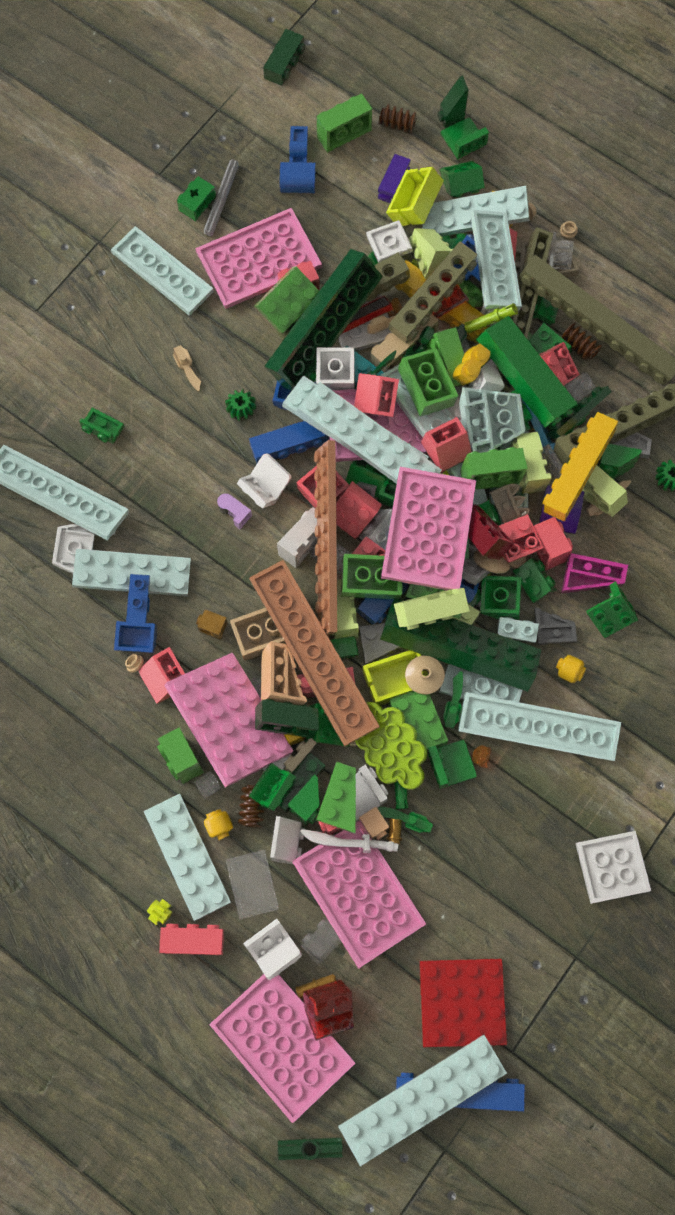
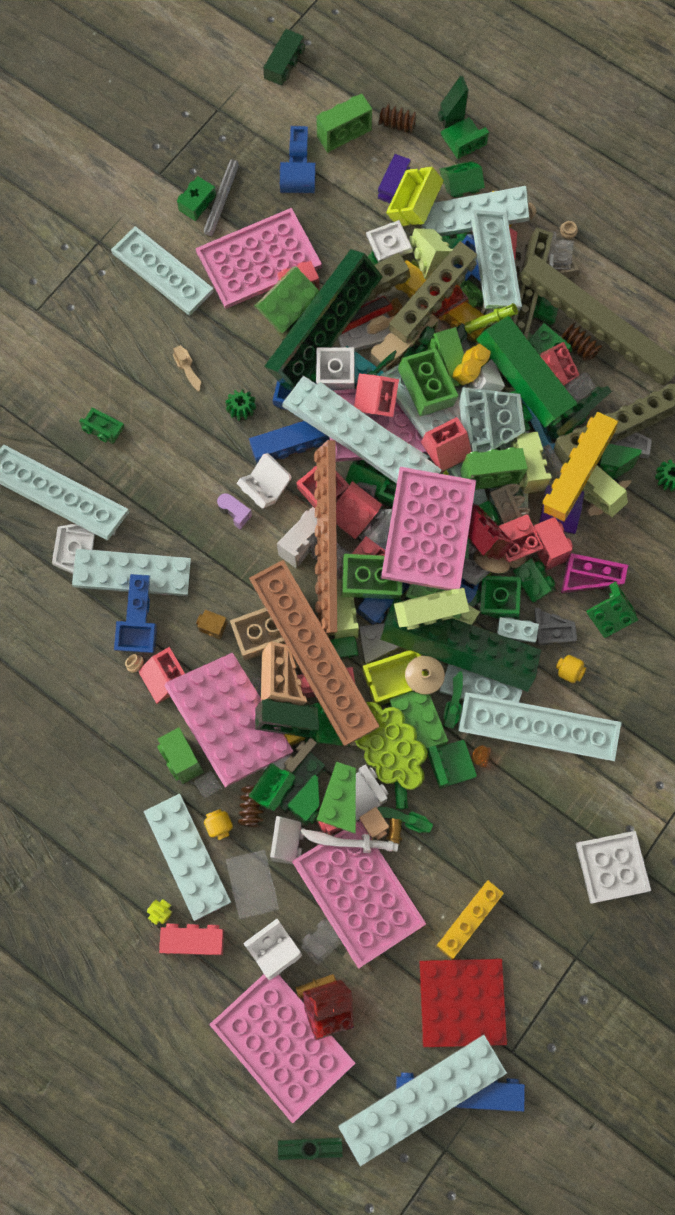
none -> yellow brick [436,880,504,960]

